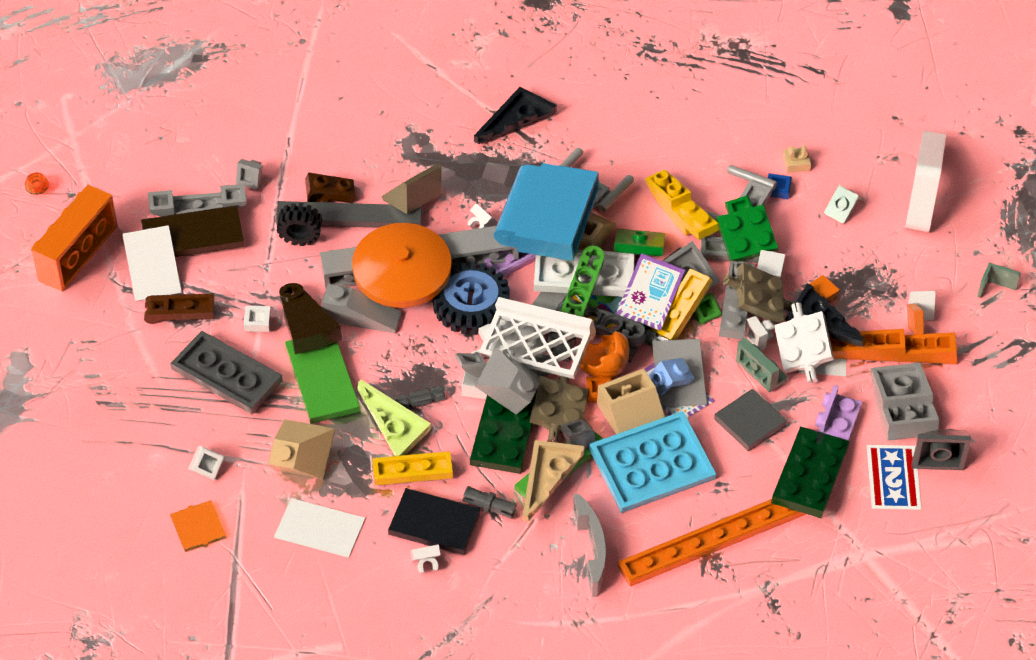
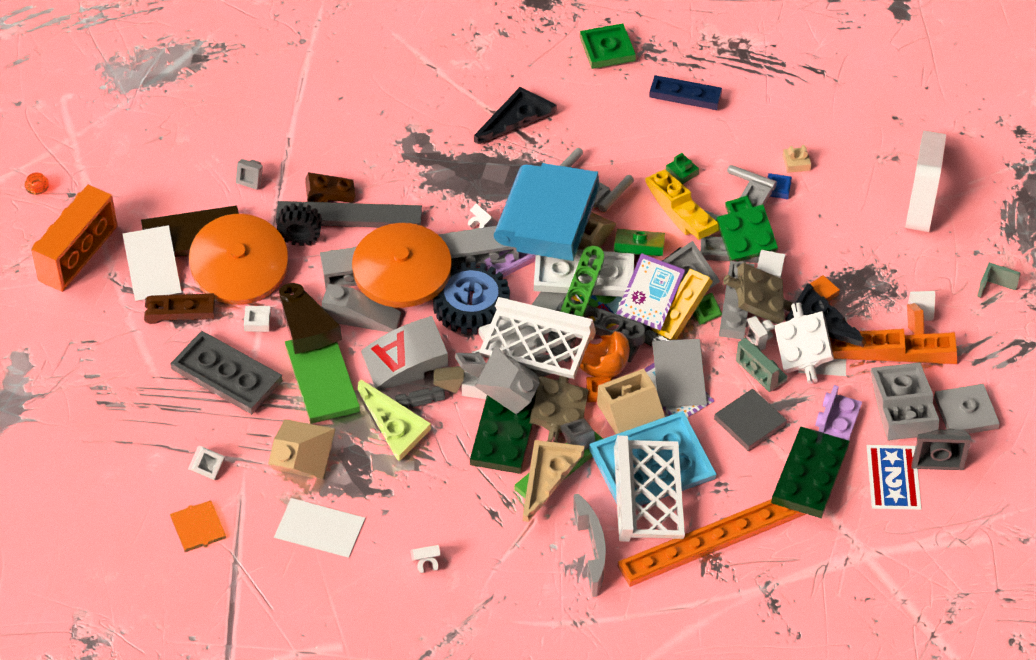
light grey slope [148,184,247,216] -> none
yellow plate [372,451,453,485] -> none
dark tan slope [381,163,441,214] -> none
black tile [388,488,480,555] -> none
dark grey pin [462,486,517,519] -> none
light blue bracket [649,358,695,395] -> none
bracket [824,185,865,224] -> none
none -> orange dish [189,214,288,305]
none -> light grey slope [361,316,448,390]
none -> dark tan slope [433,366,464,393]
none -> green plate [580,23,636,69]
none -> white fence [614,435,685,542]
none -> dark blue plate [649,75,722,110]
none -> green tile [666,153,699,184]
none -> light grey plate [934,384,1000,434]

